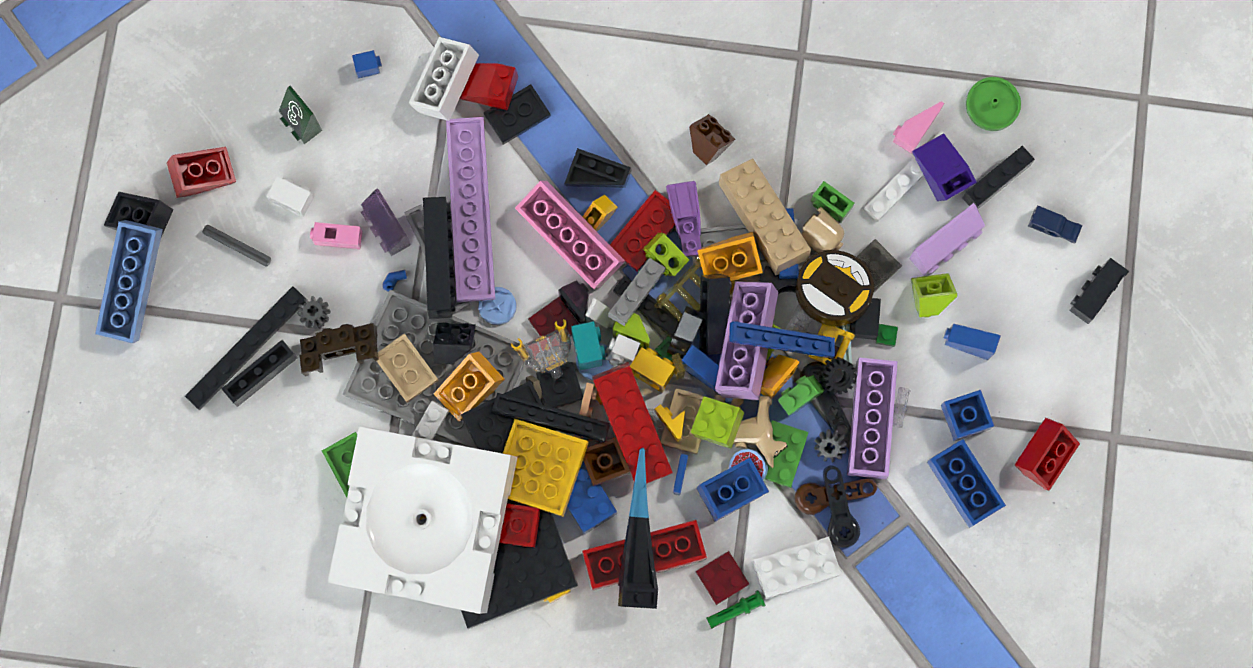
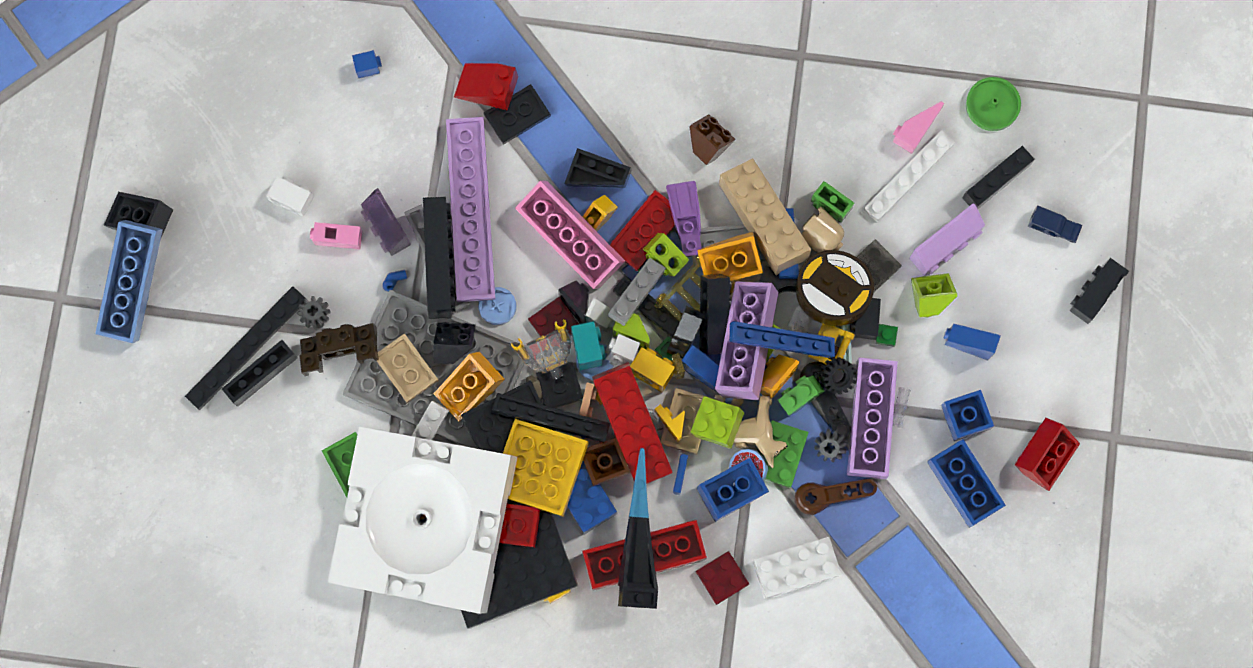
red slope [167,146,236,198] -> none
dark grey axle [202,225,271,267] -> none
dark green slope [279,85,322,144] -> none
white brick [409,37,479,121] -> none
green pin [706,590,766,629] -> none
black beam [823,465,860,548] -> none
dark purple slope [912,133,977,201] -> none

